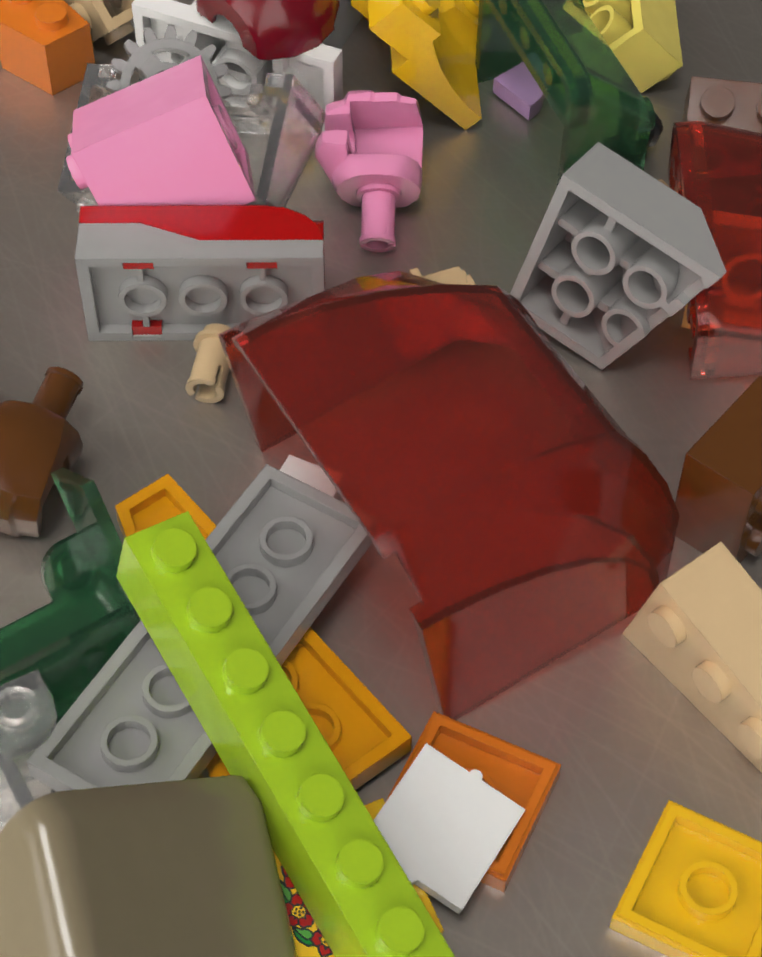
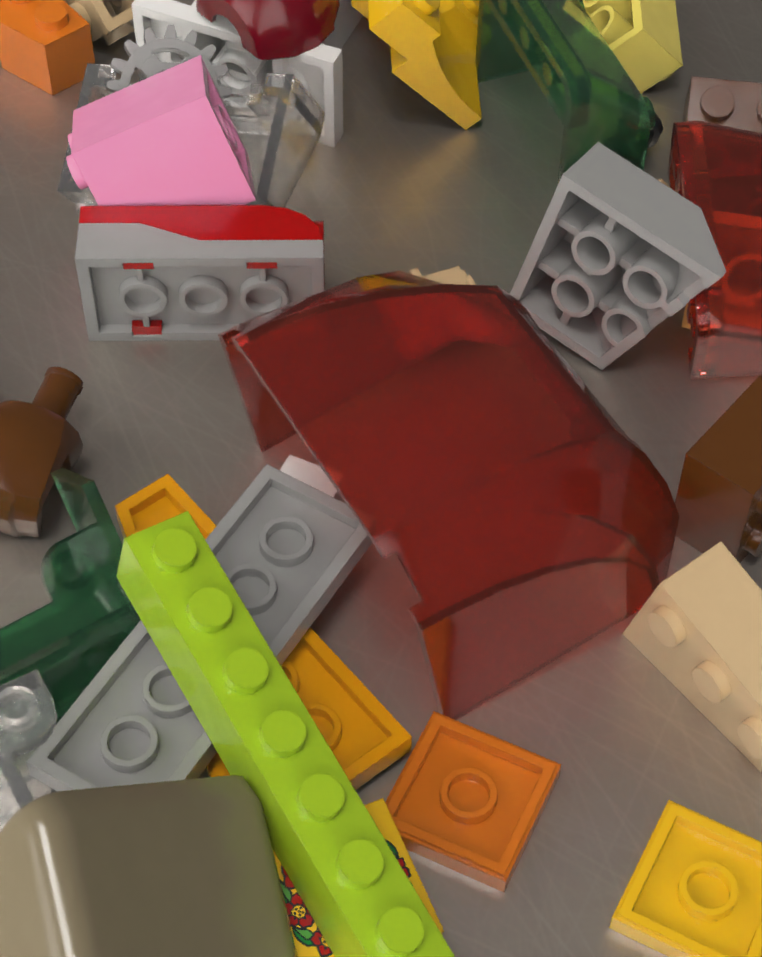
tan pin [185,323,241,403] -> none
bright pink piece [315,90,423,252] -> none
white piece [373,743,526,914] -> none
lavender tile [493,56,547,120] -> none

